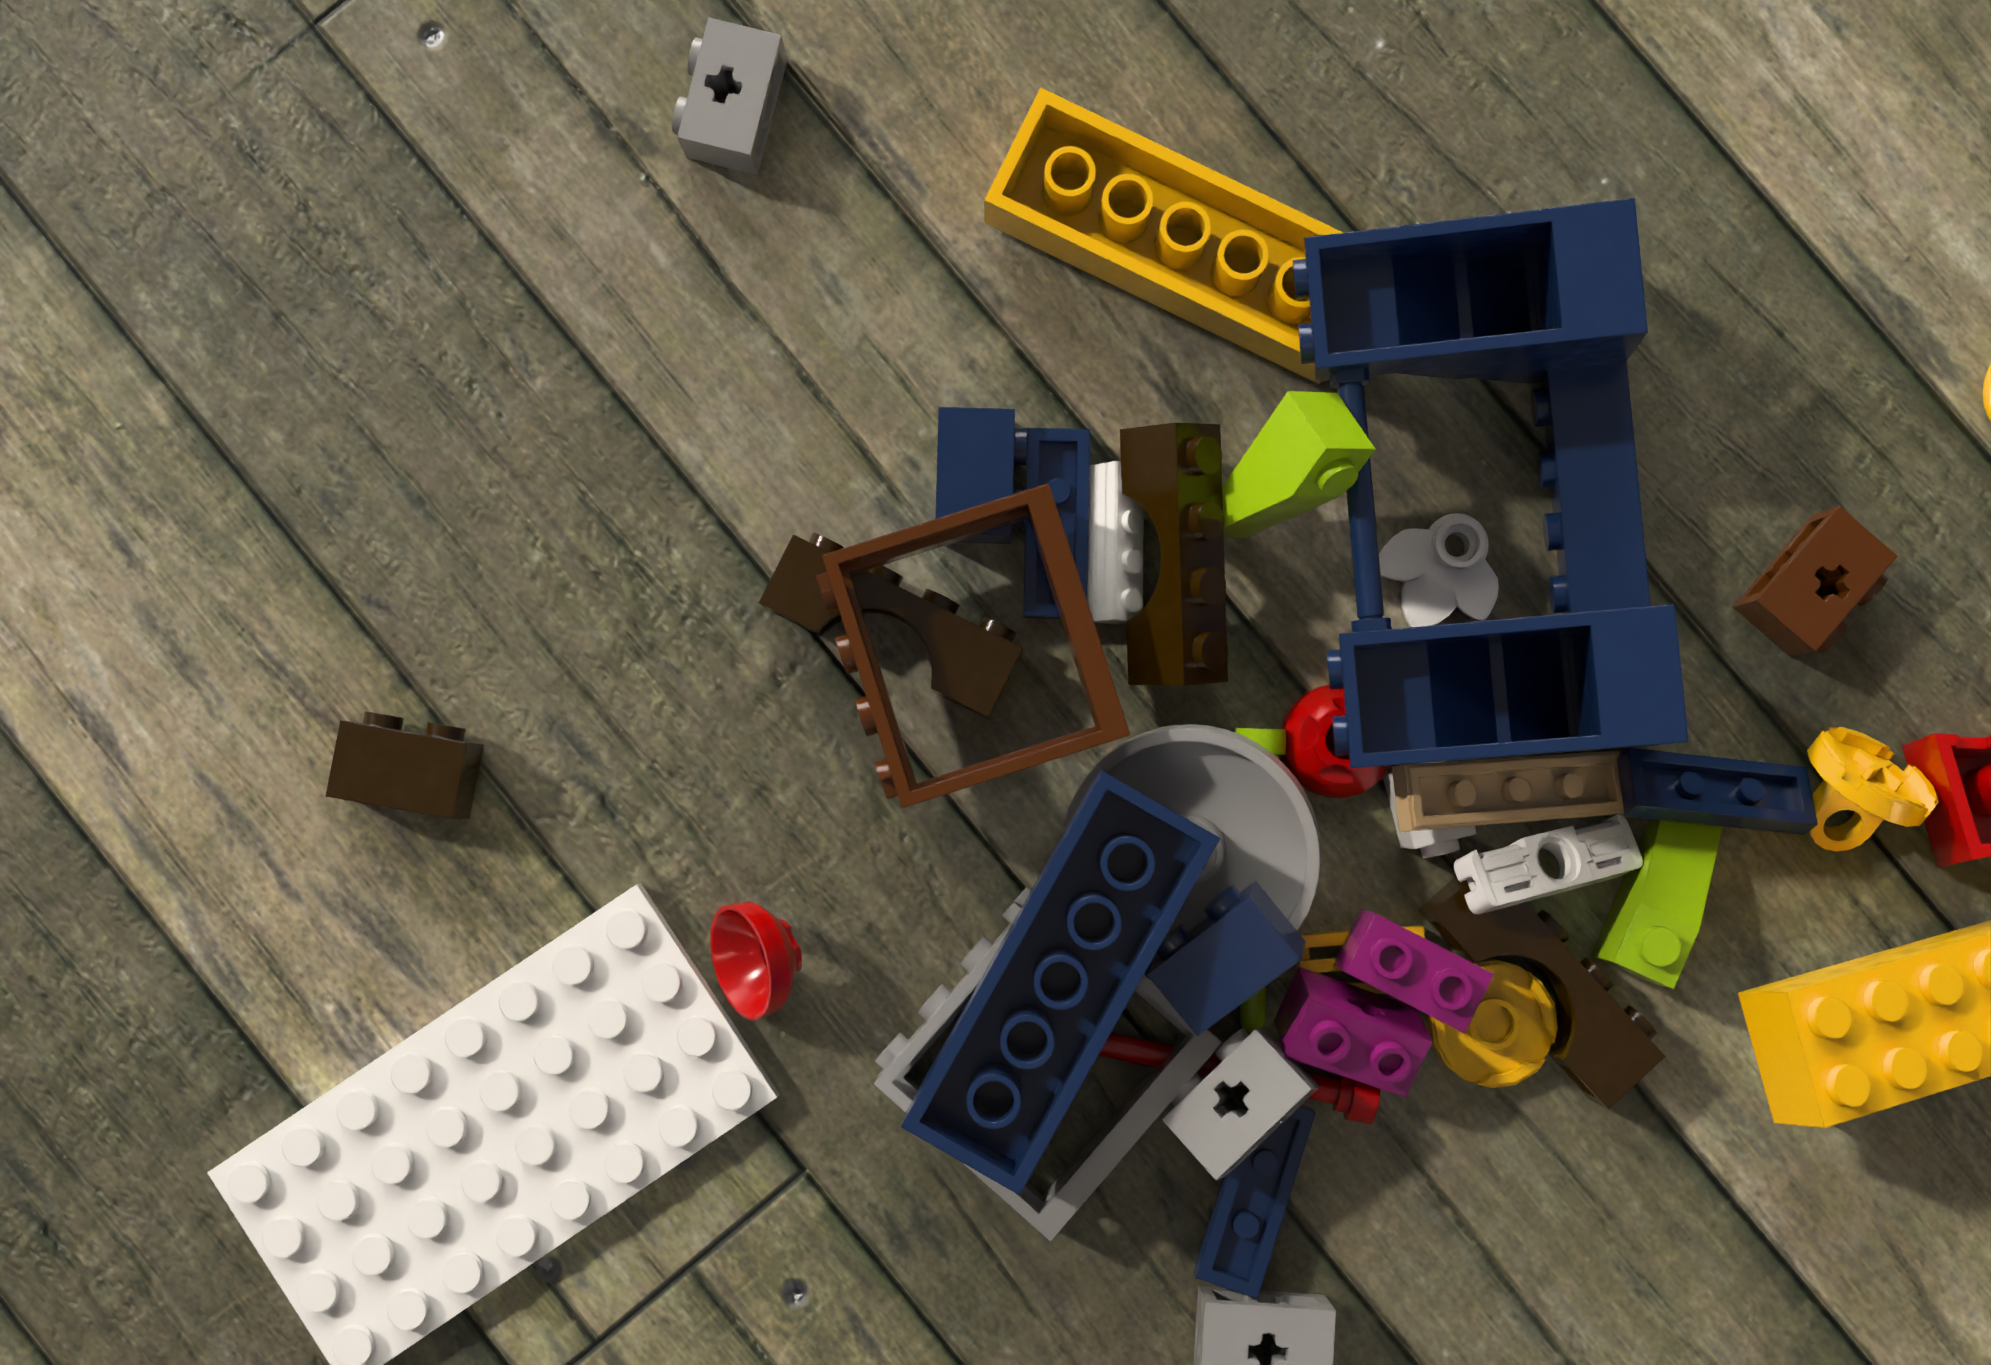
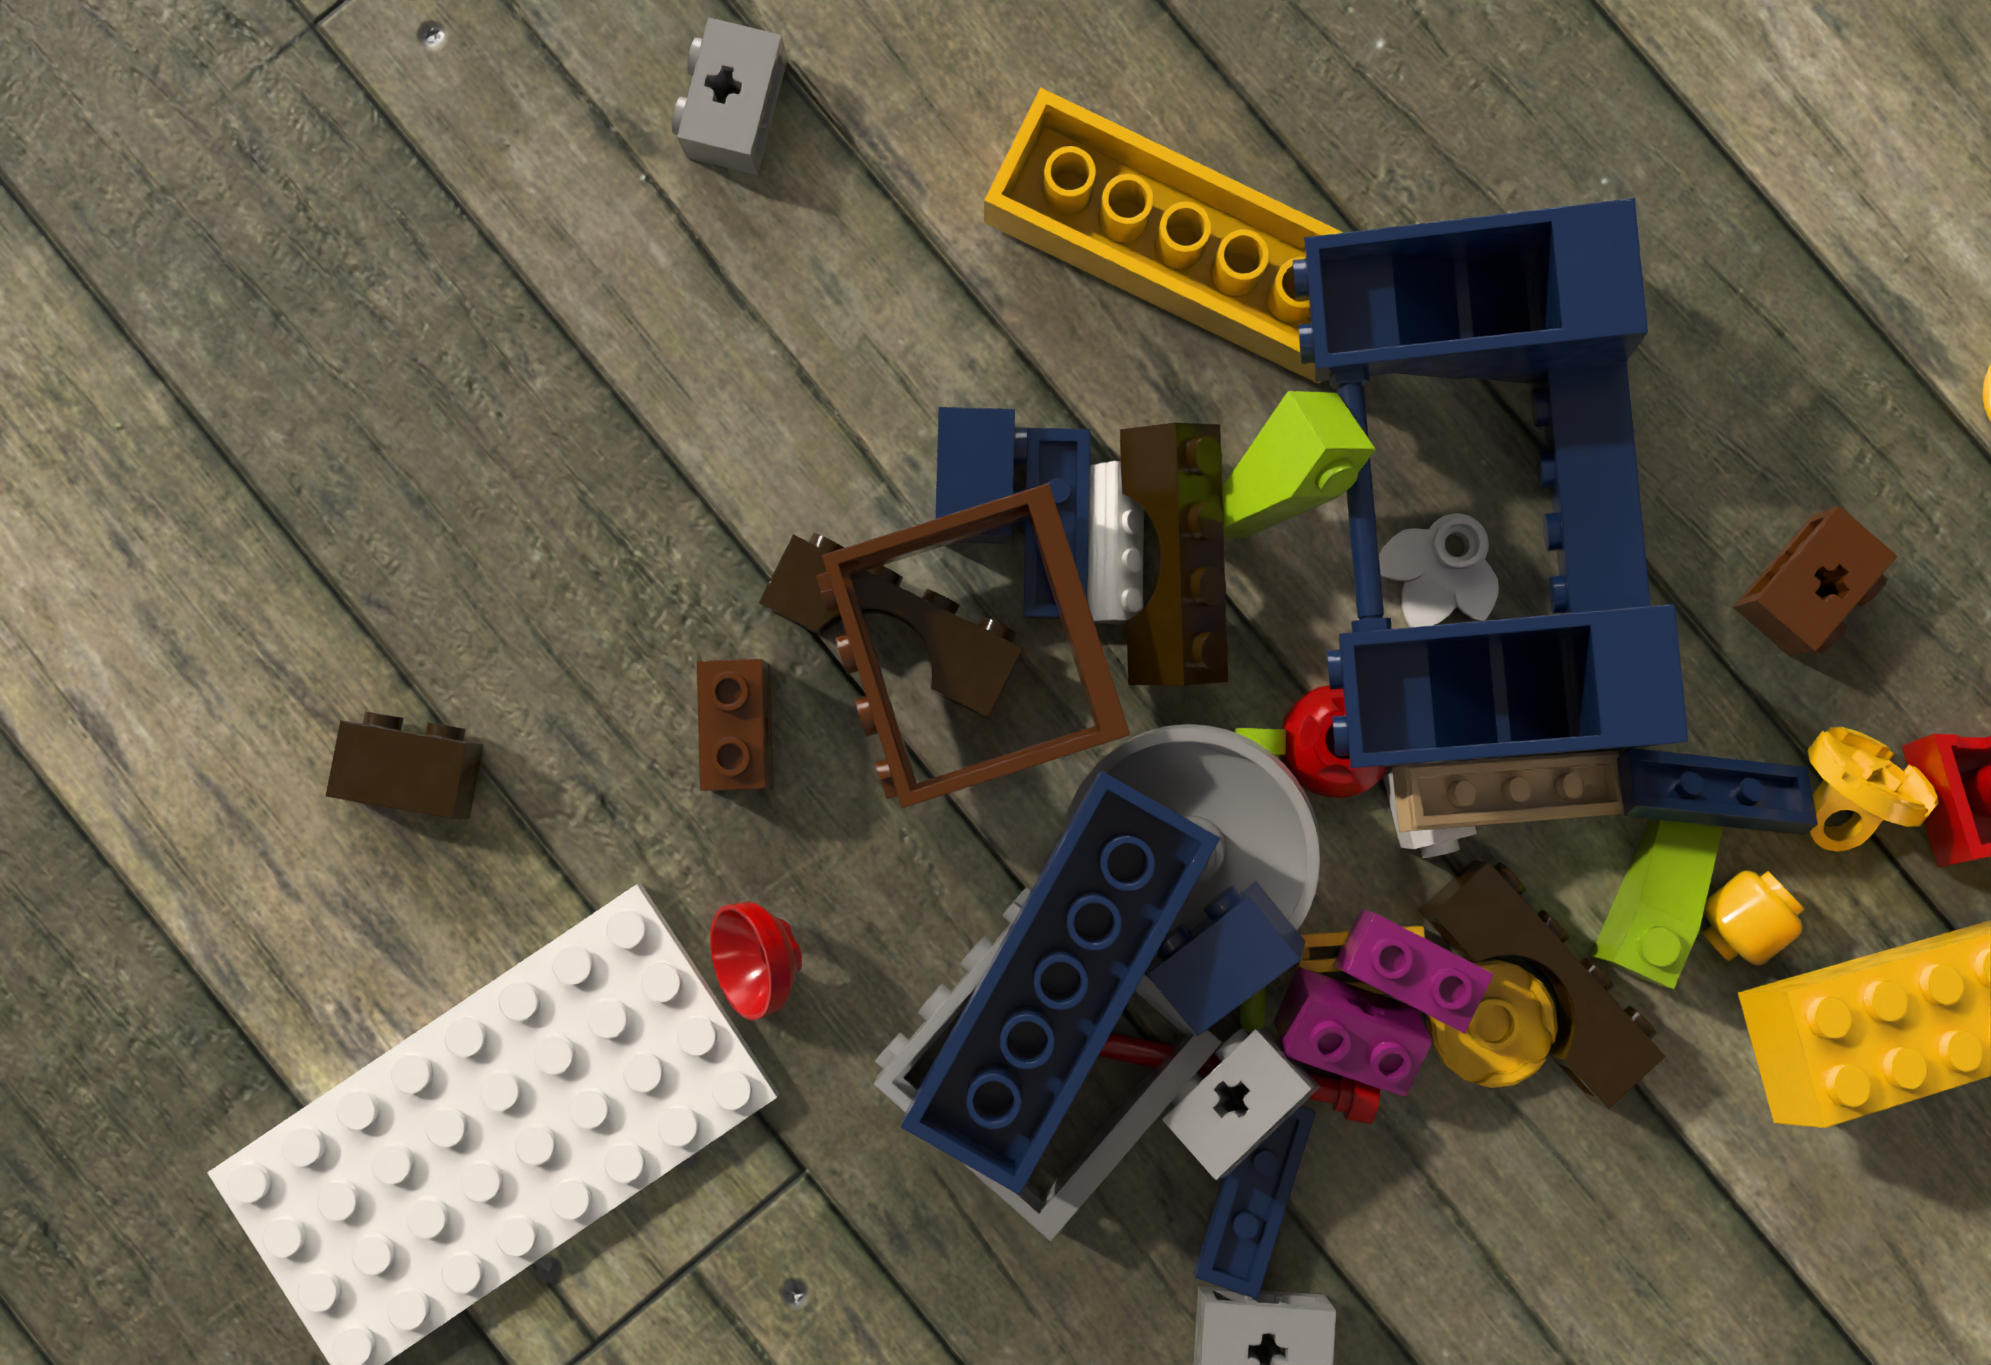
white piece [1454,814,1643,914] -> none
none -> reddish brown brick [697,659,774,791]
none -> yellow head [1702,870,1805,965]

